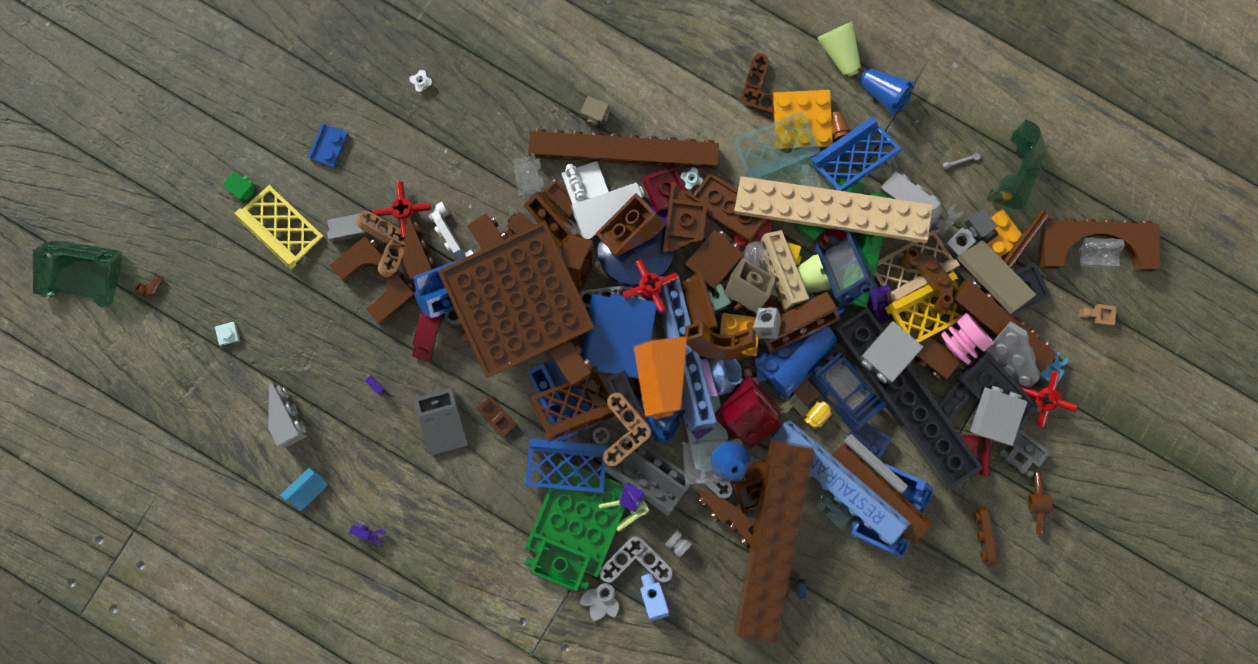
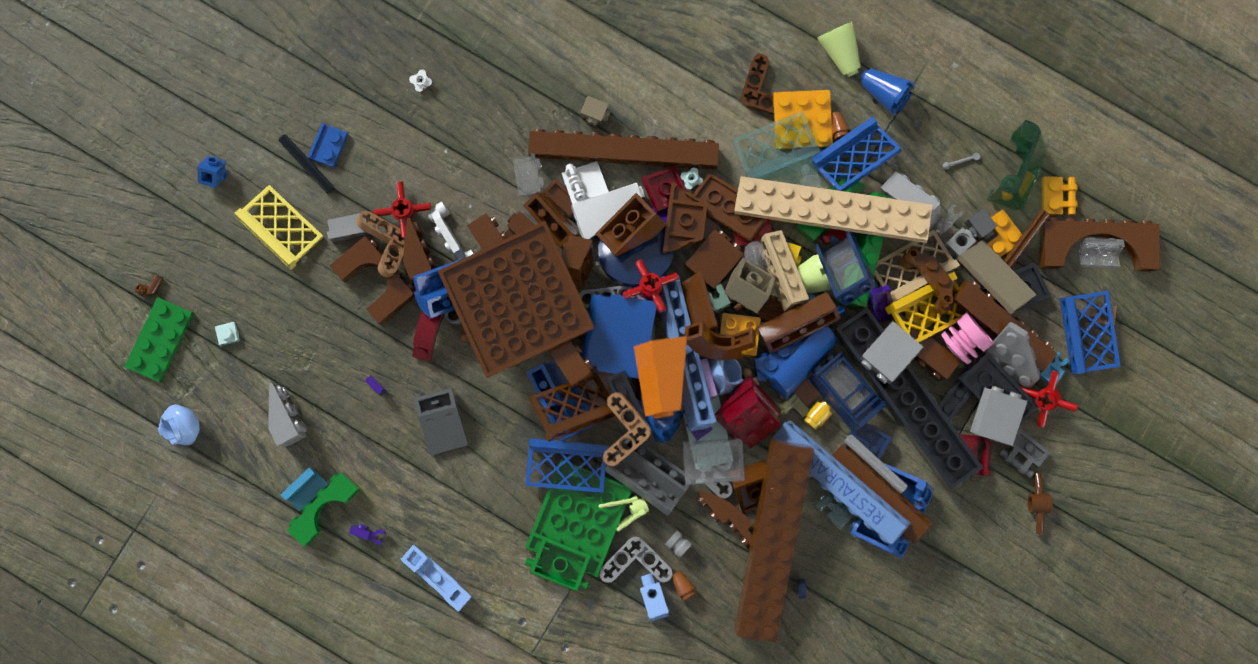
clear green windscreen [33,240,122,307] -> none
green brick [222,171,256,203] -> none
reddish brown slope [476,395,517,438] -> none
light grey plate [580,583,619,621] -> none
light grey bush [592,427,610,445] -> none
dark purple slope [619,483,643,513] -> none
blue cone [711,442,750,481] -> none
light grey brick [754,307,782,339] -> none
reddish brown plate [974,507,996,566] -> none
none -> green plate [124,297,194,383]
none -> light blue helmet [158,404,199,446]
none -> blue brick [197,156,228,188]
none -> black axle [278,134,334,193]
none -> green arch [287,472,362,547]
none -> light blue slope [401,545,472,612]
none -> dark orange cone [672,571,696,601]
none -> light orange plate [1042,177,1078,216]
none -> blue fence [1059,290,1121,374]

